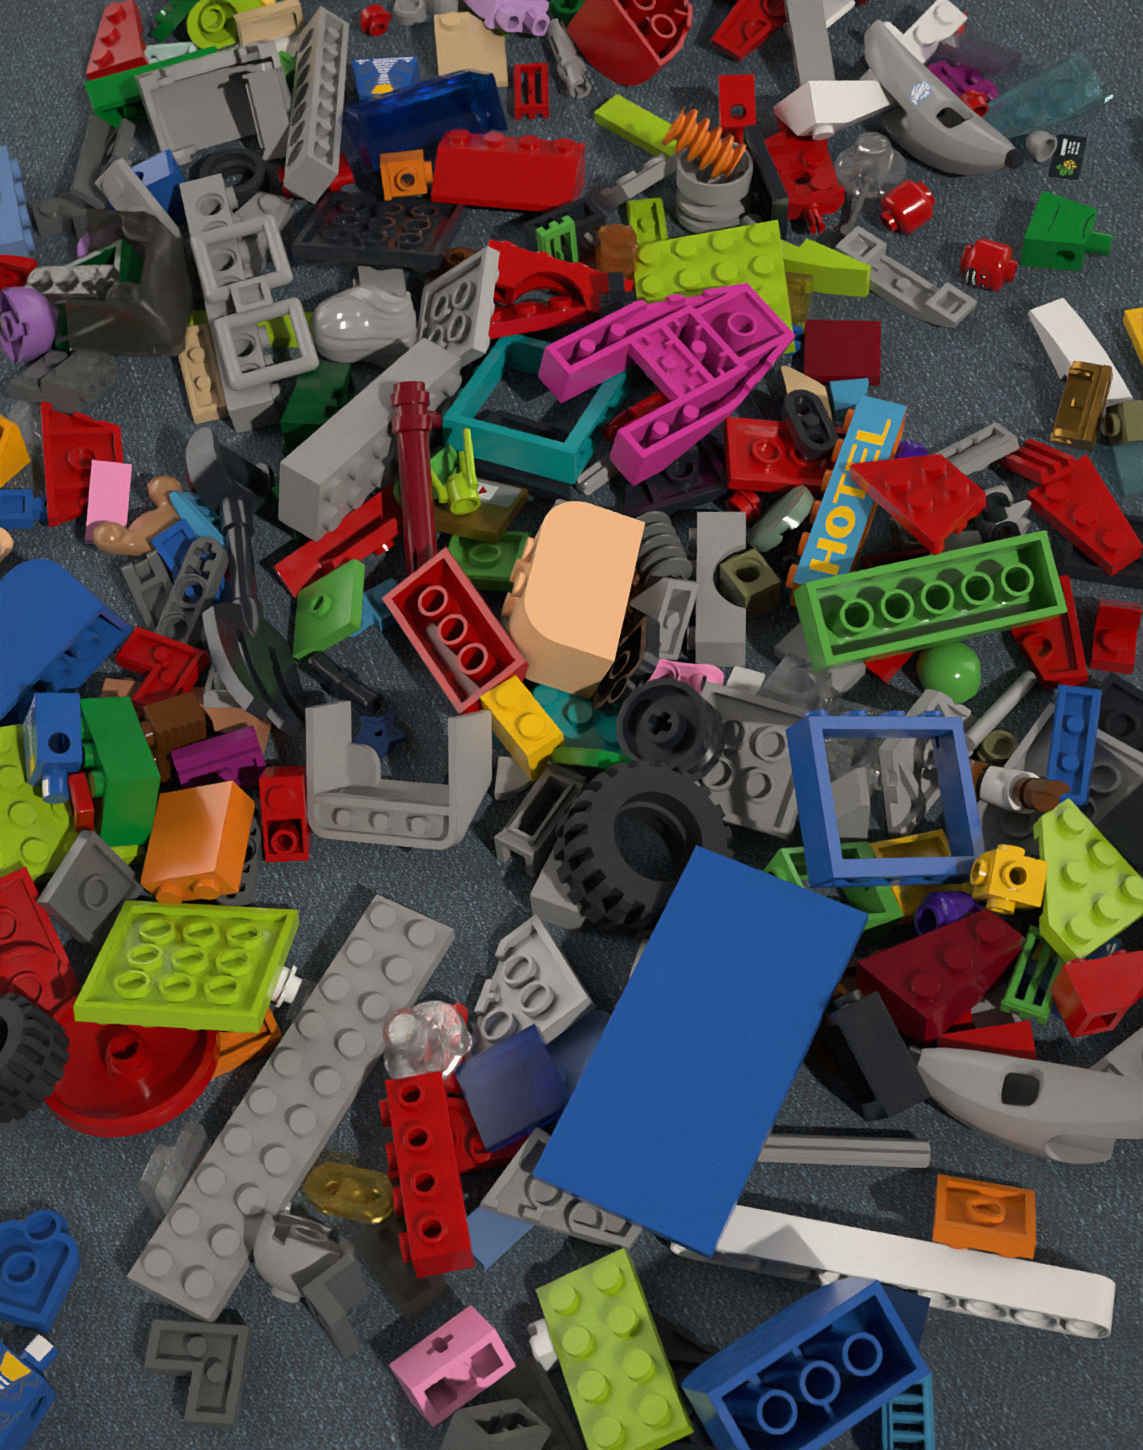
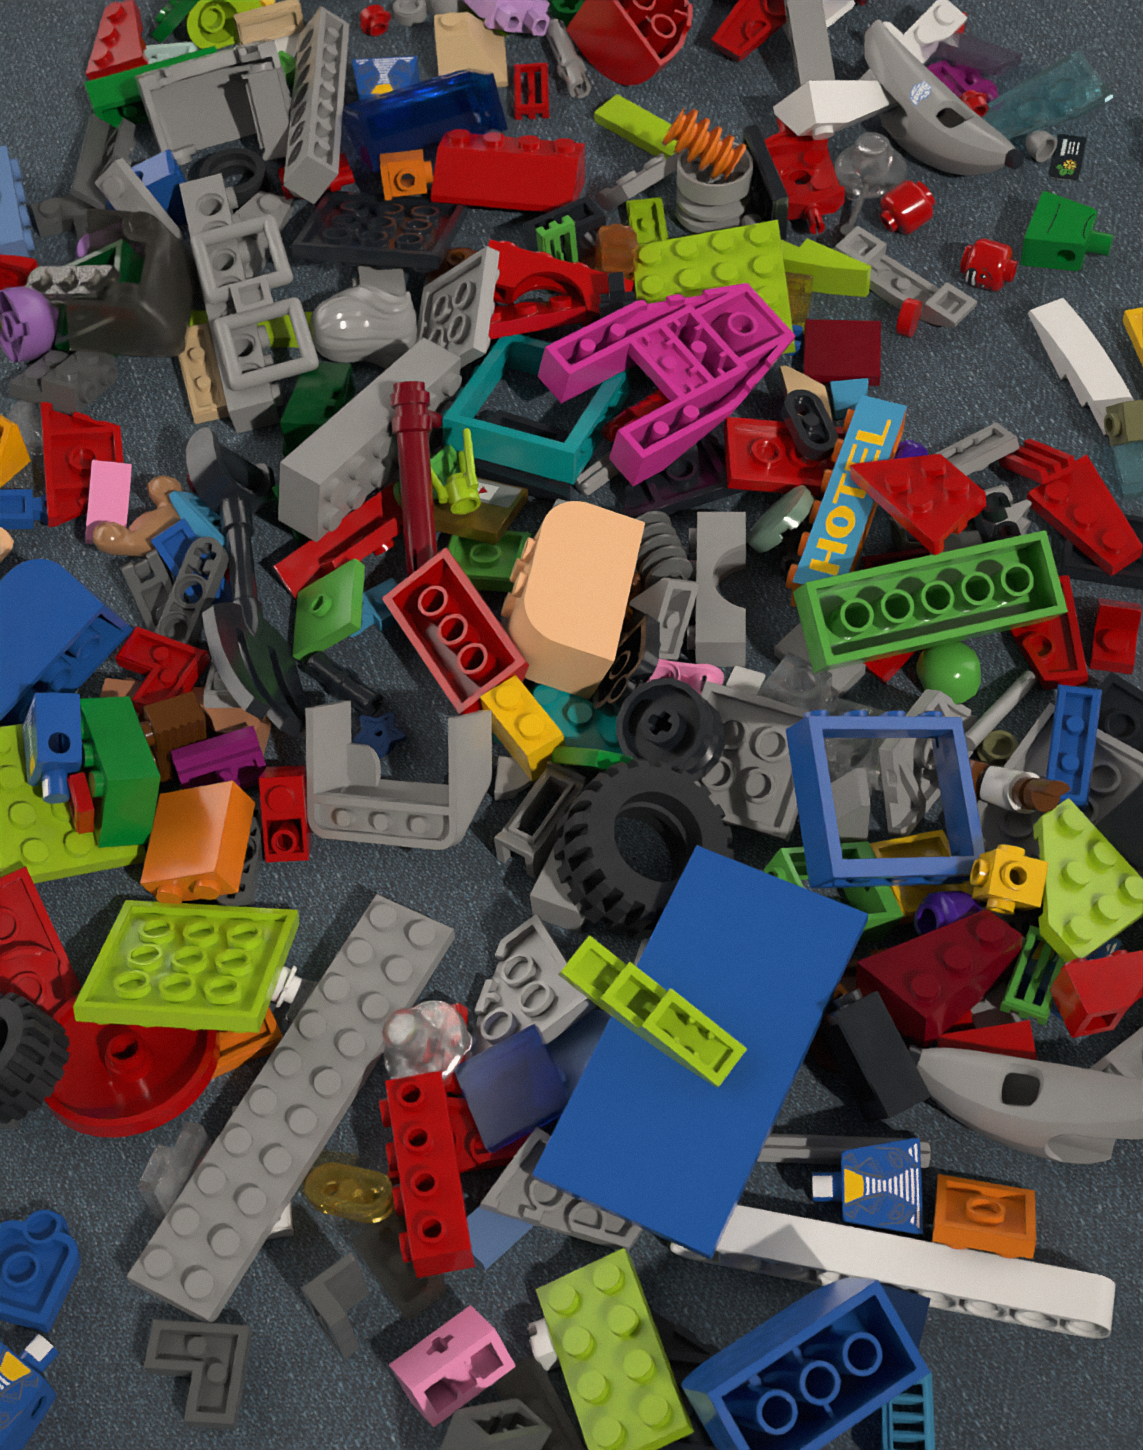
dark grey plate [36,830,144,955] -> none
light grey cylinder [253,1213,355,1303] -> none
red torso [718,74,756,144] -> none
olive brick [720,548,781,622] -> none
red plate [726,489,762,525] -> none
pearl gold hinge [1050,361,1113,452] -> none
none -> lime slope [558,935,747,1088]
none -> blue torso [812,1138,923,1234]
none -> red tile [896,297,922,338]

